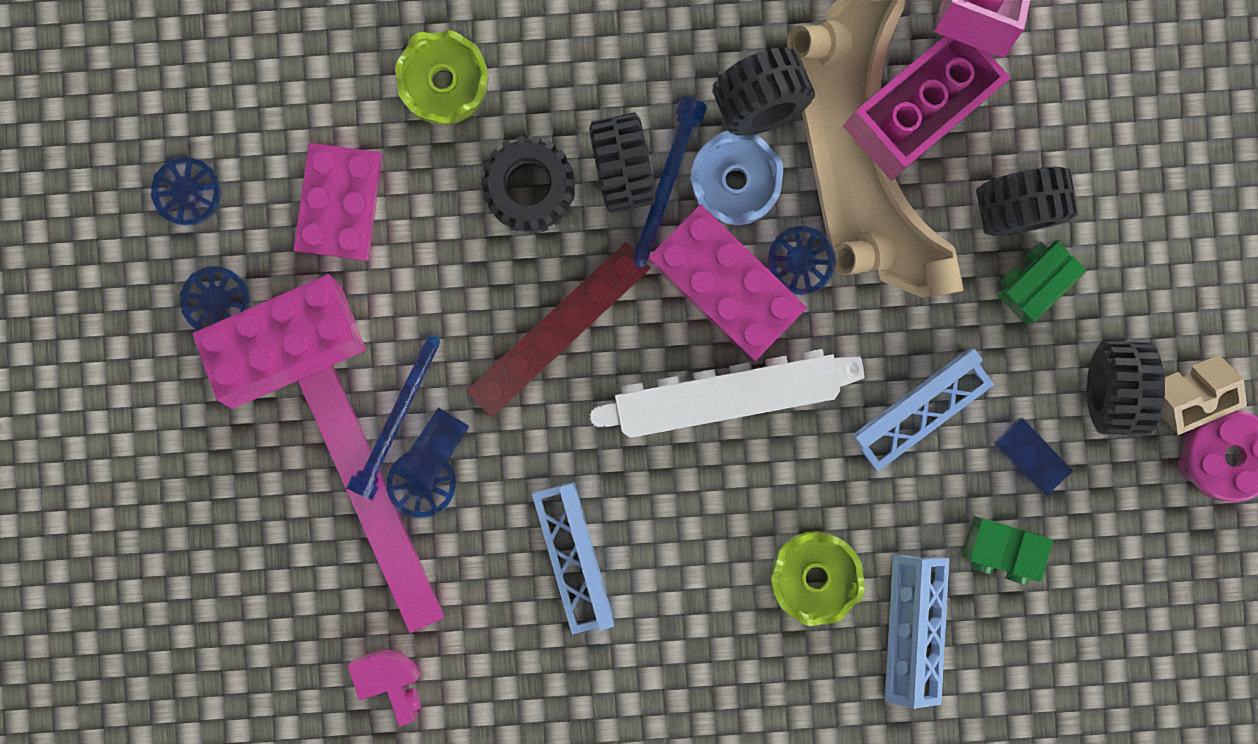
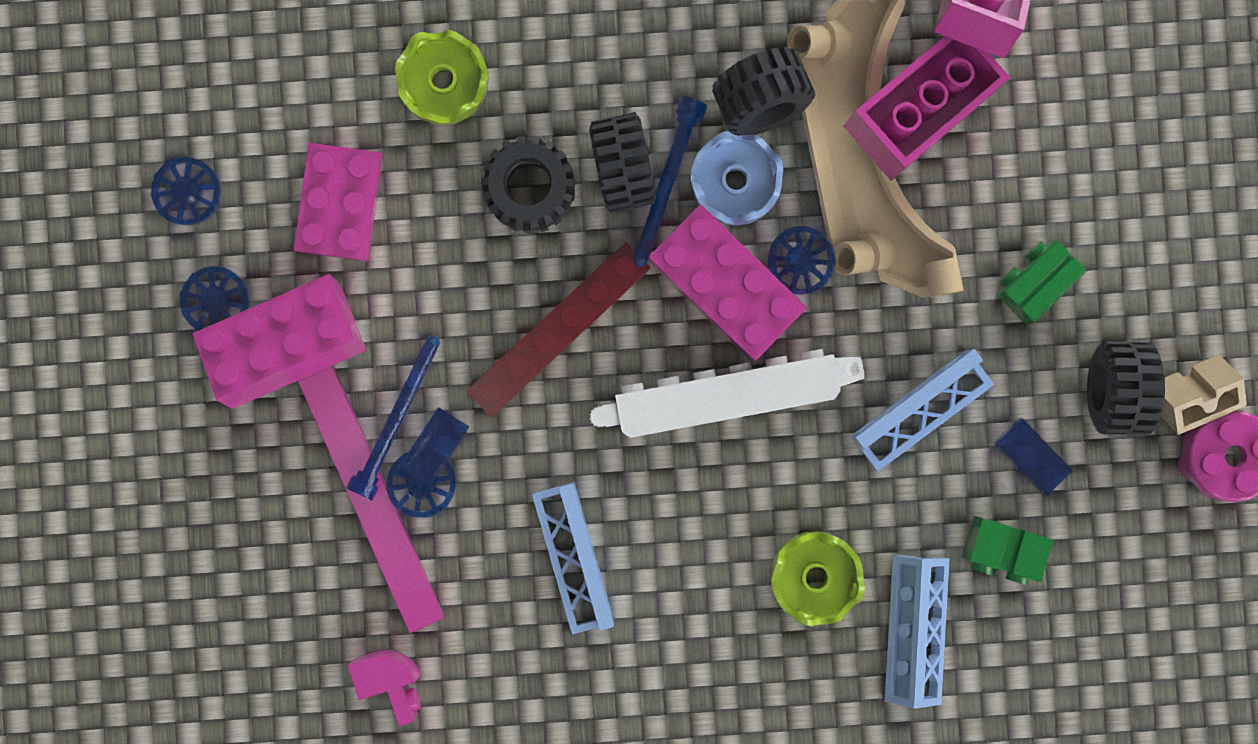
black tyre [976,166,1079,236] -> none

